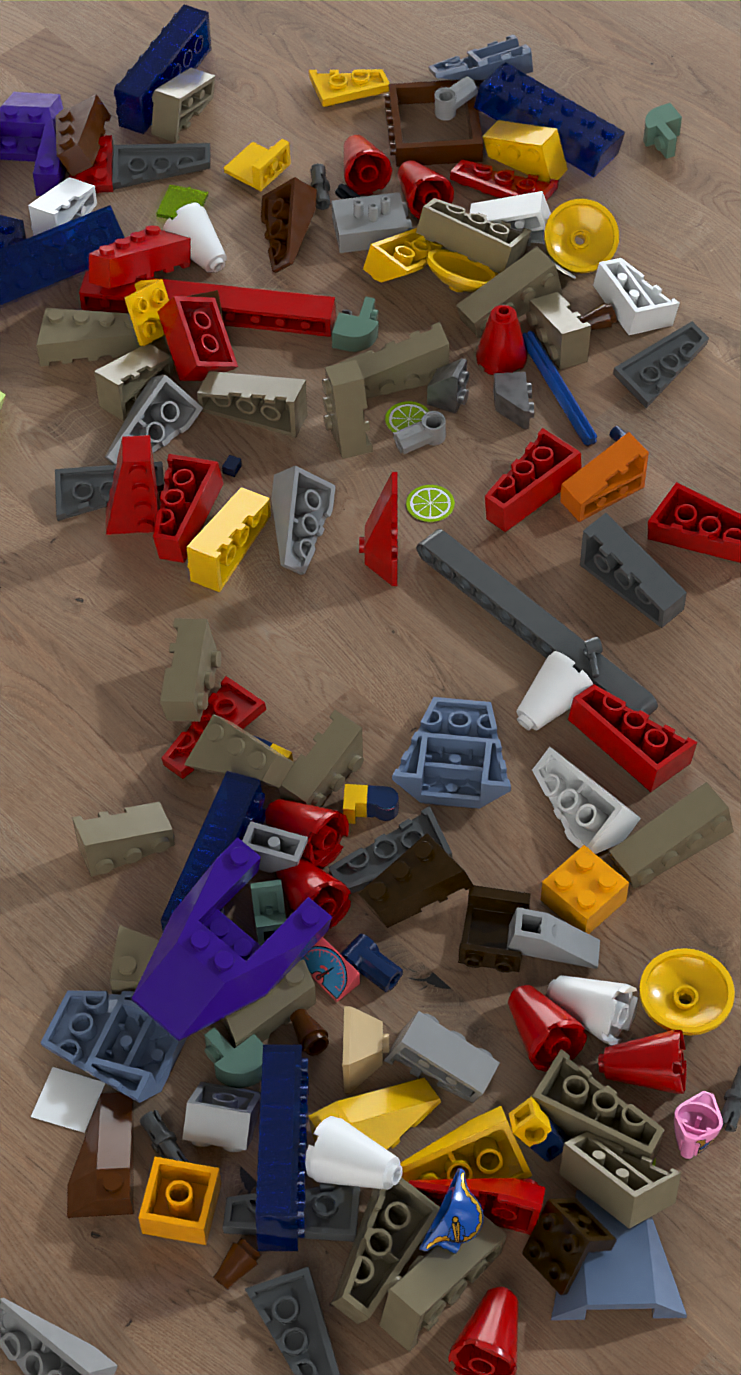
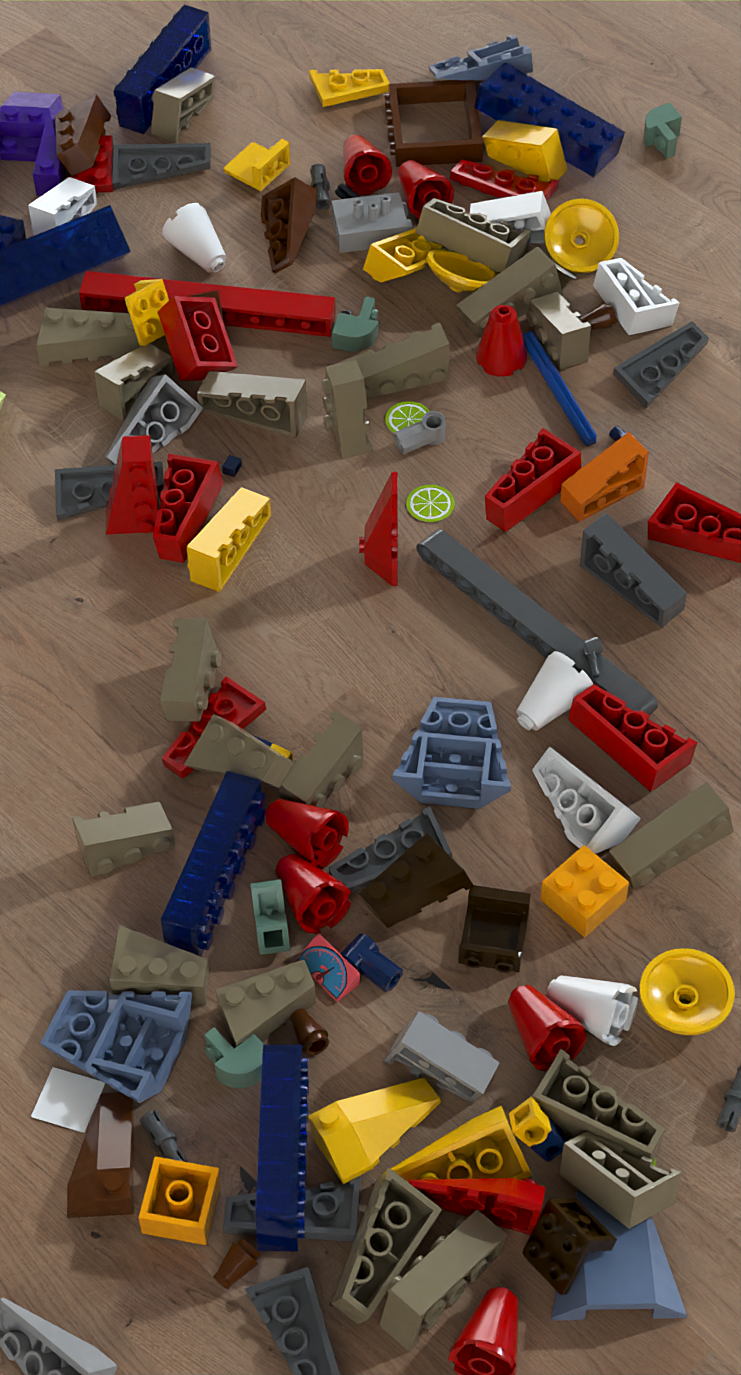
red wedge [89,225,191,289] -> none
dark purple wedge [131,838,332,1041] -> none
clear neon green piece [156,185,208,220] -> none
light grey slope [182,1082,263,1152] -> none
light grey slope [242,821,308,873] -> none
light grey wedge [271,466,336,575] -> none
white cone [305,1116,403,1190] -> none
leg [343,784,399,824] -> none
tan slope [343,1006,389,1093] -> none
blue hat [419,1168,483,1254] -> none
flat silver slope [427,358,470,414] -> none
light grey piece [435,76,478,120] -> none
flat silver slope [493,372,534,429] -> none
light grey slope [507,907,600,969] -> none
red cone [598,1030,687,1094] -> none
bright pink hat [674,1091,723,1159] -> none

